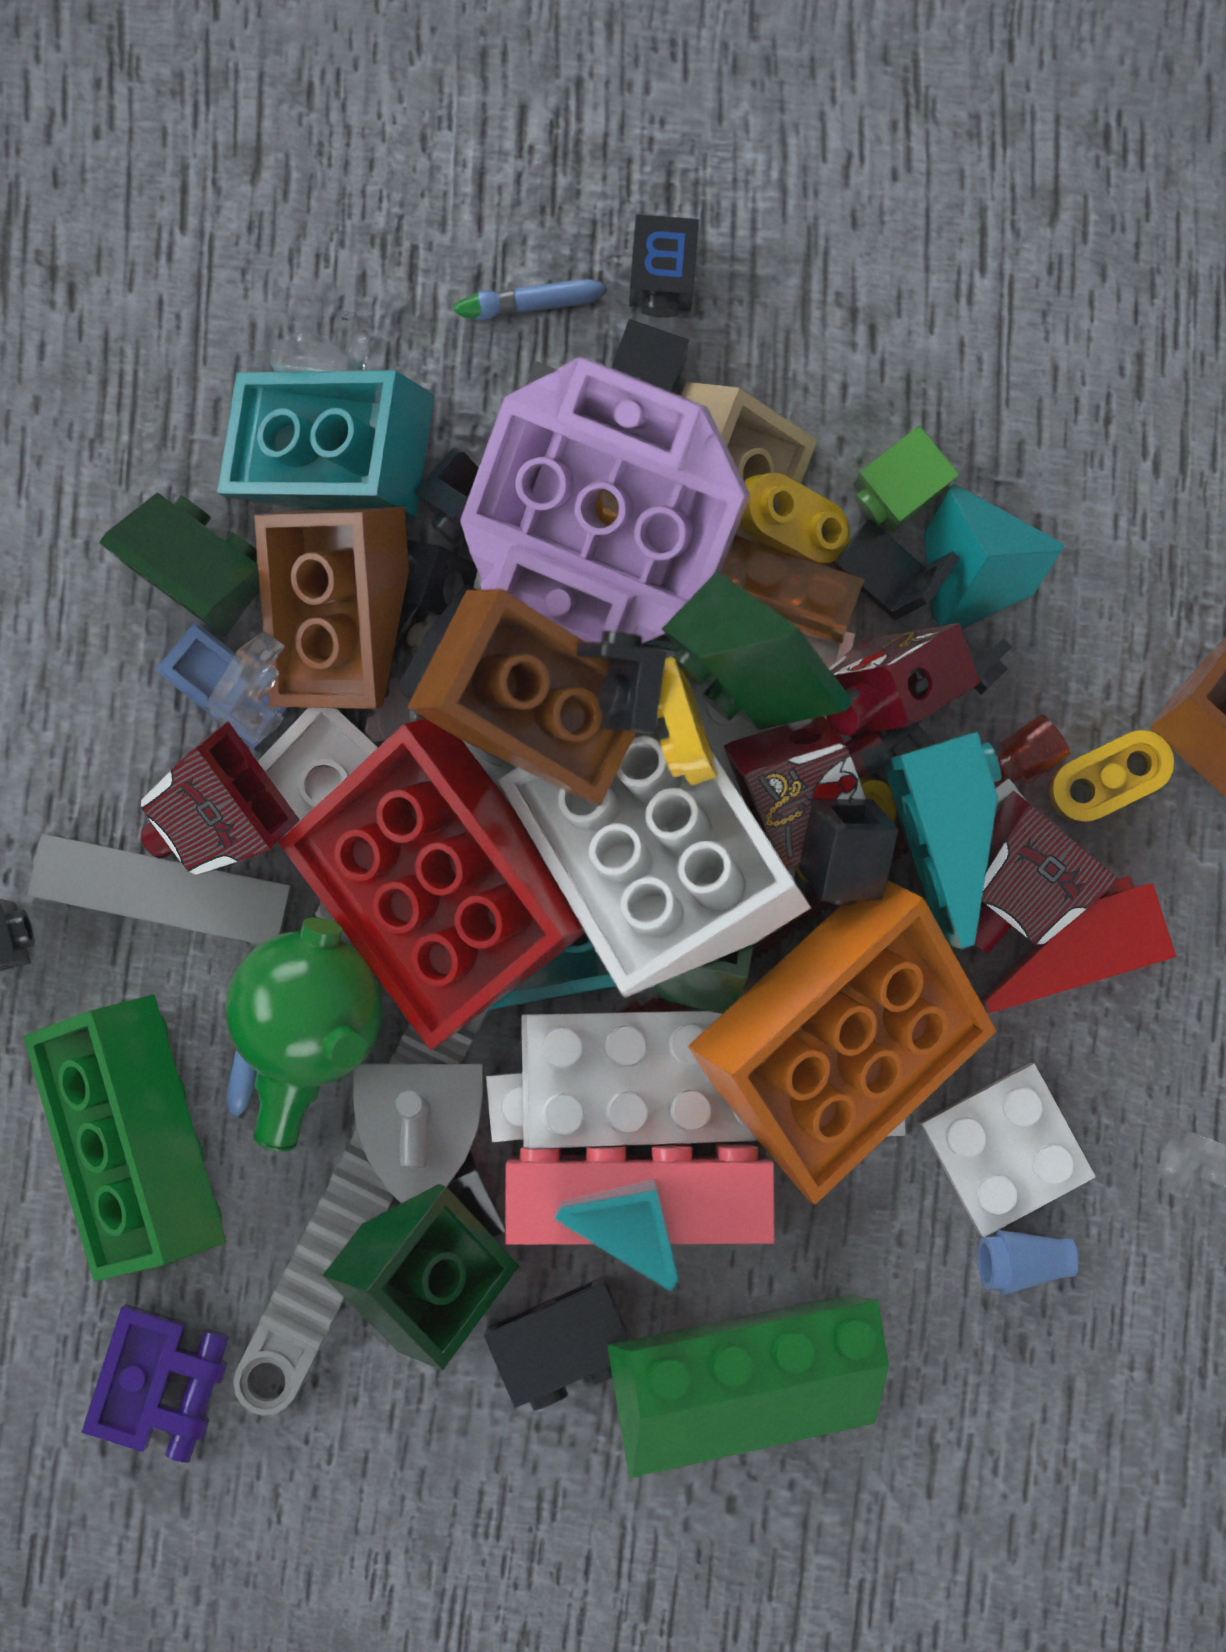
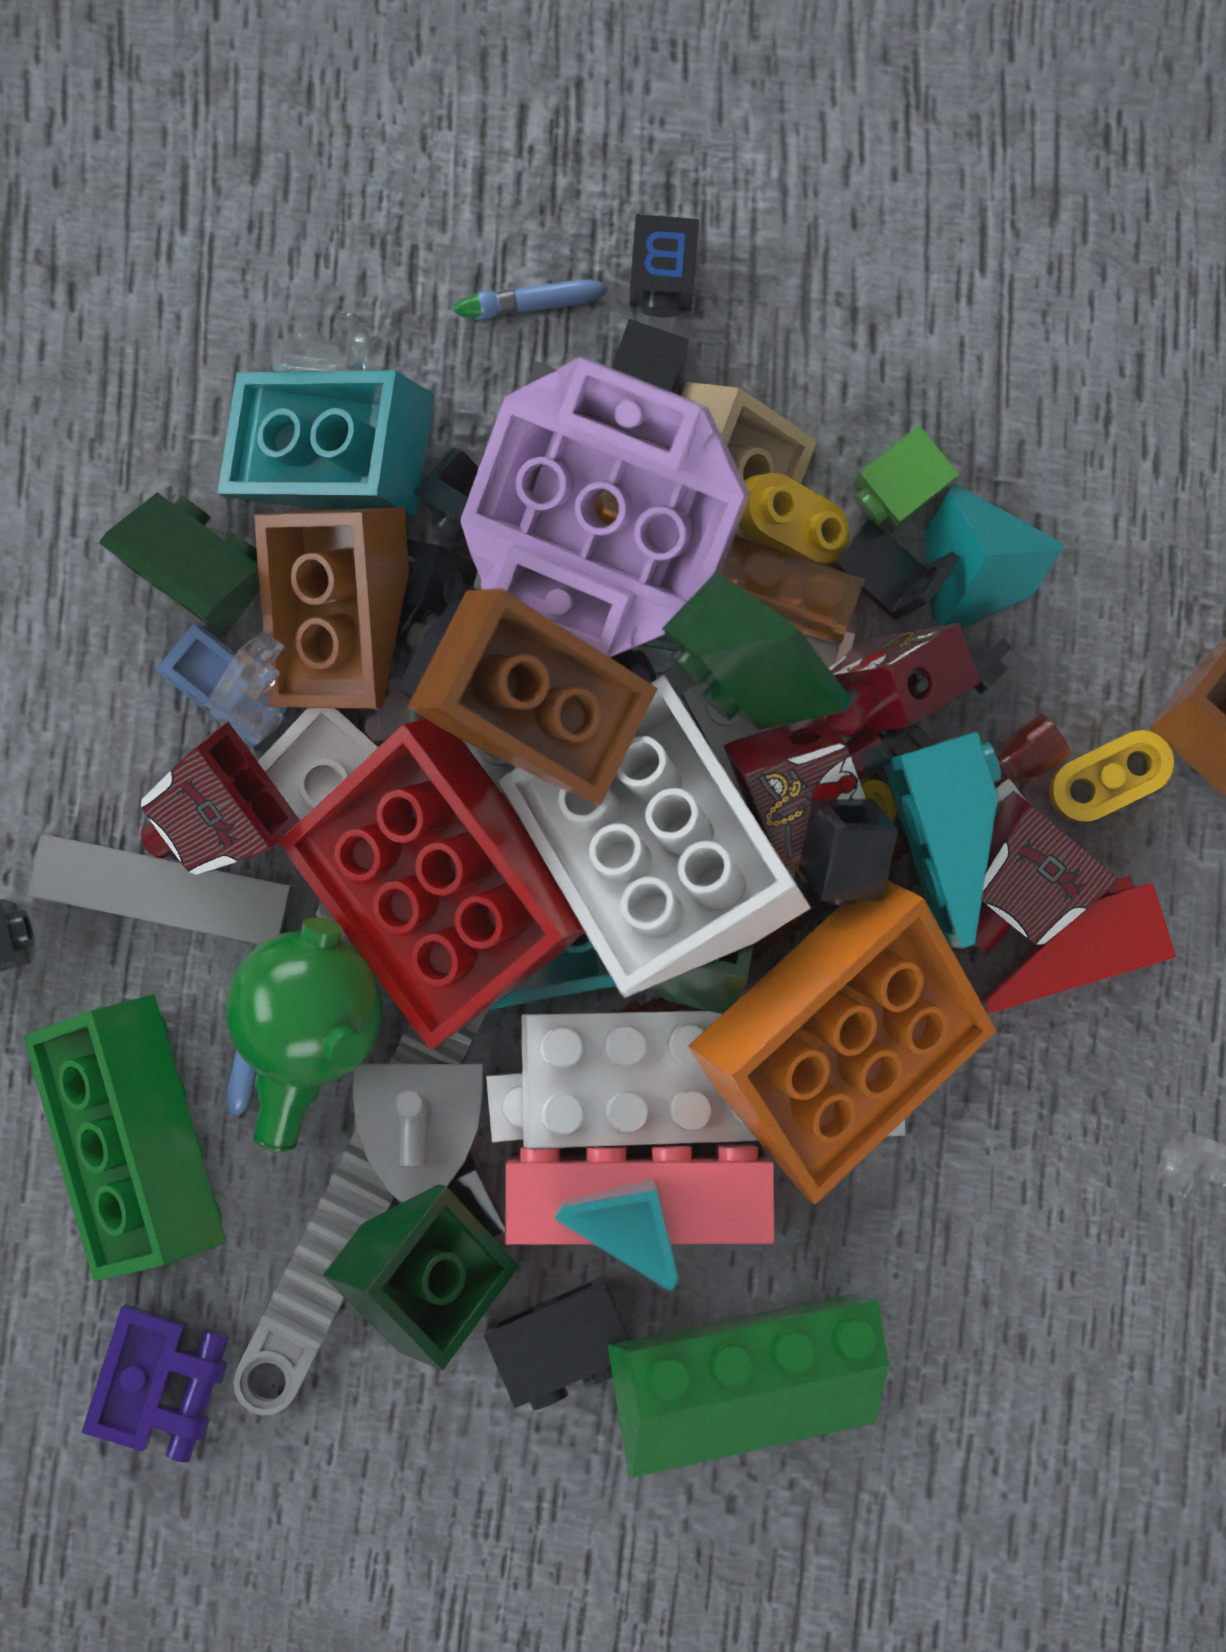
black bracket [576,631,666,734] -> none
yellow plate [657,656,718,786] -> none
white plate [919,1063,1096,1237] -> none
medium blue cone [977,1230,1079,1295] -> none

